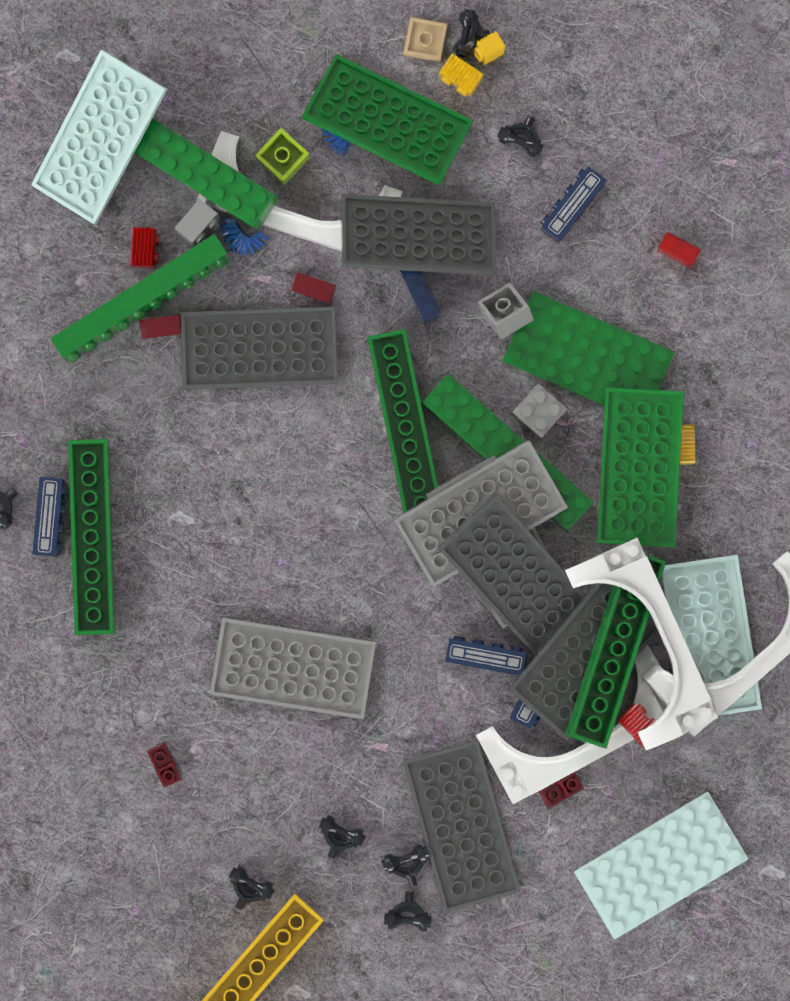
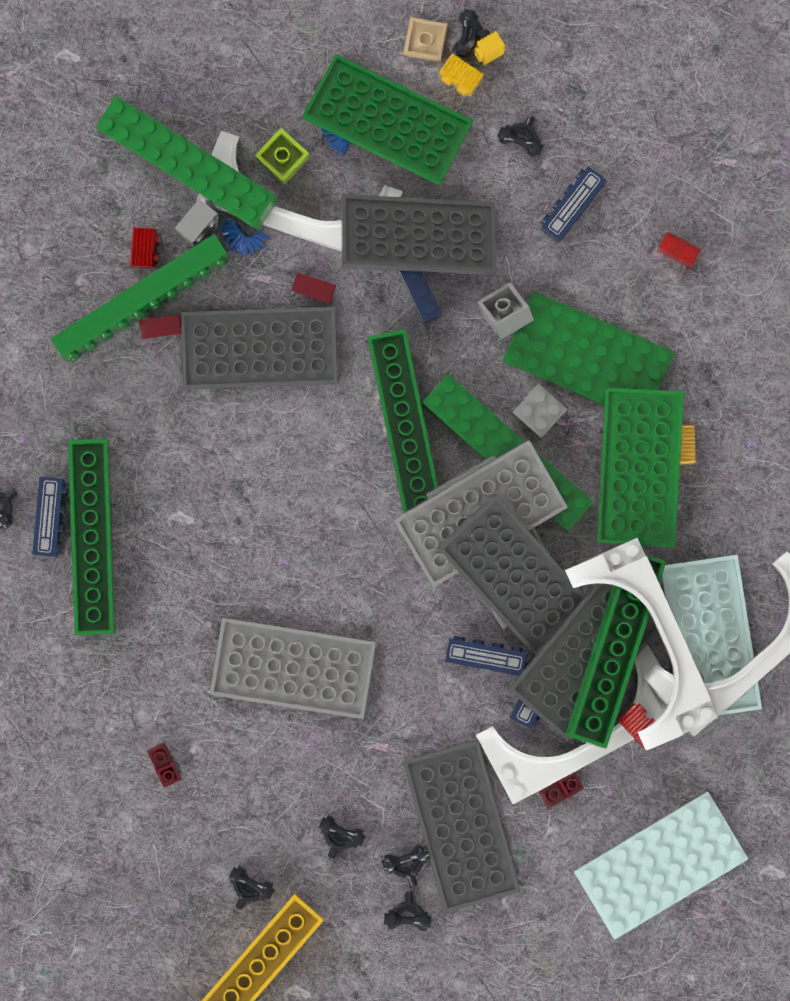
light aqua plate [31,50,167,224] -> none

